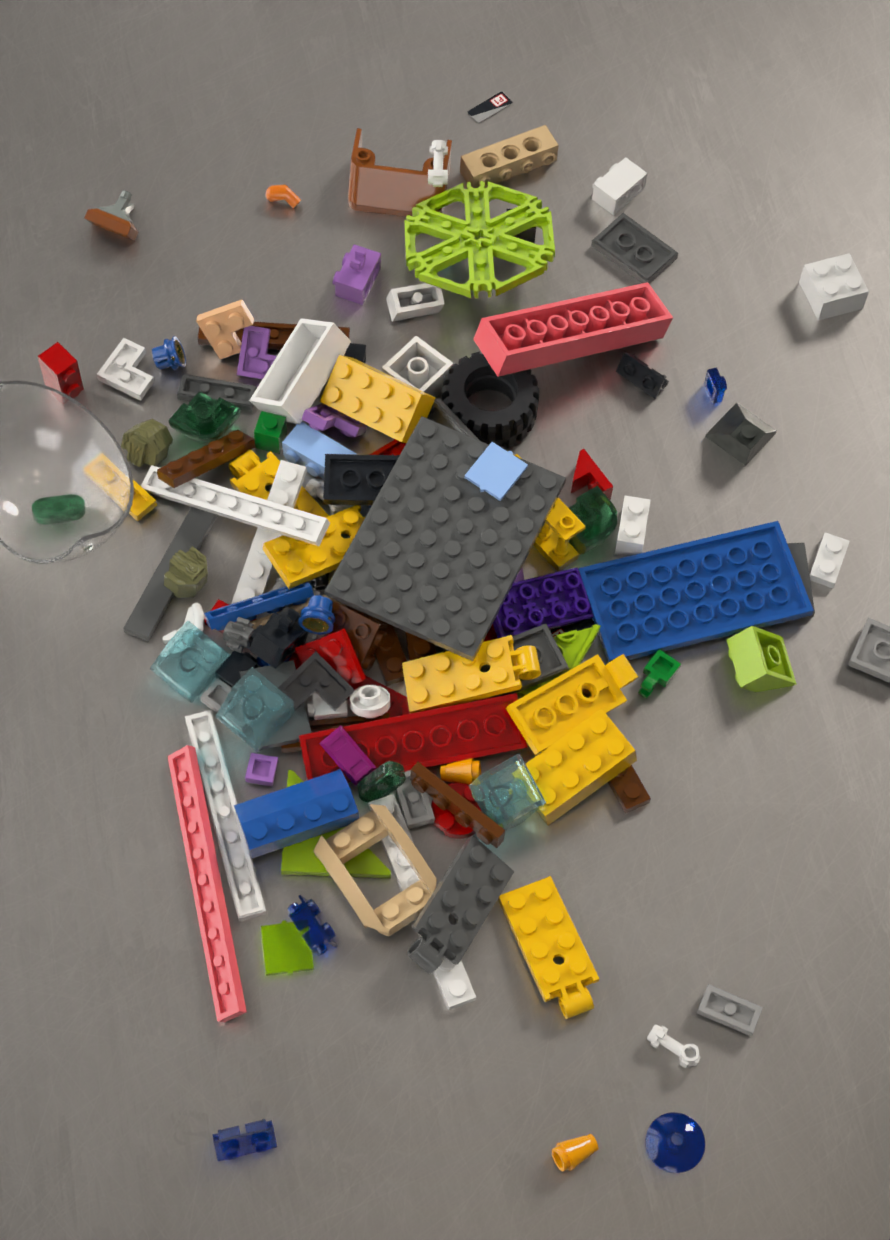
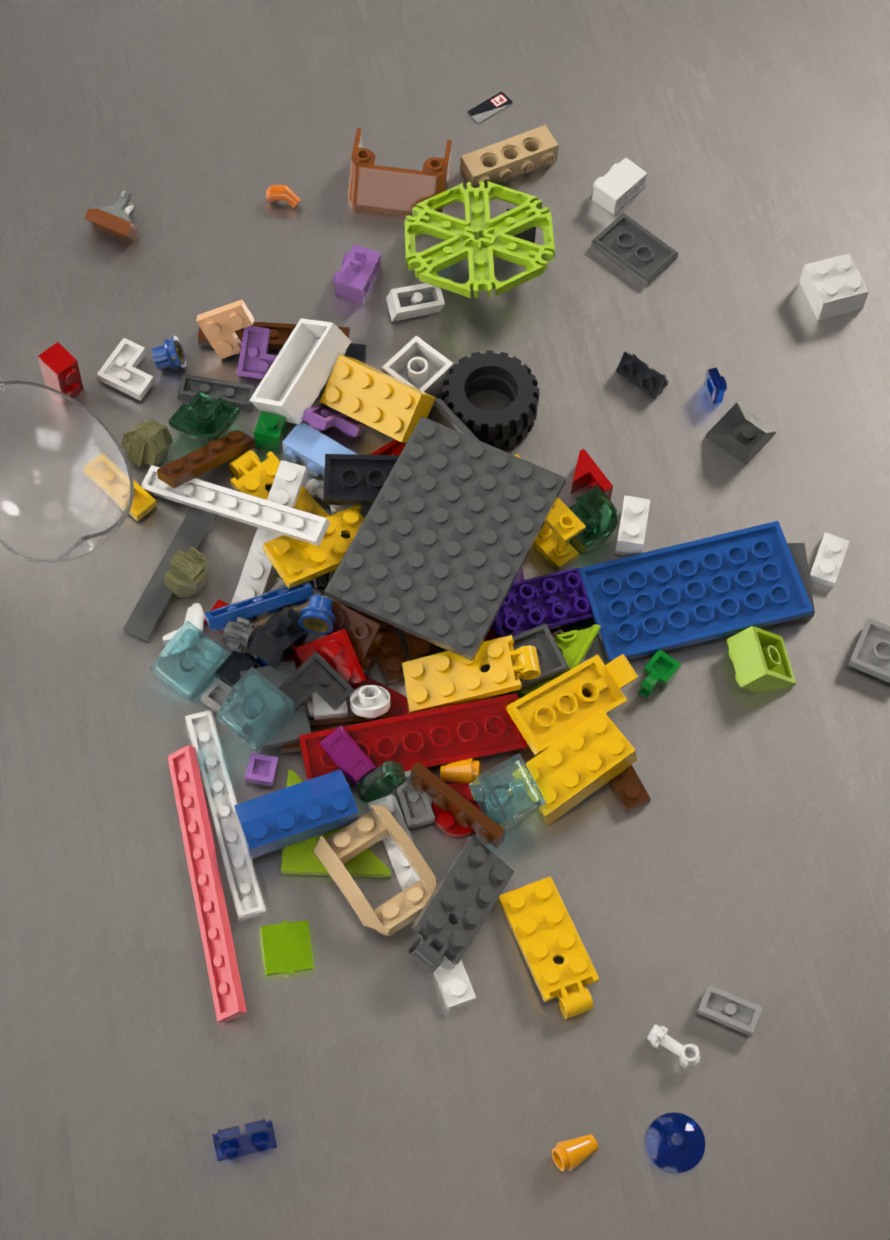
clear green plate [31,494,86,525] -> none
clear blue hinge [287,895,338,956] -> none
white bar [428,140,448,187] -> none
light blue piece [464,442,528,501] -> none
coral brick [473,282,673,377] -> none

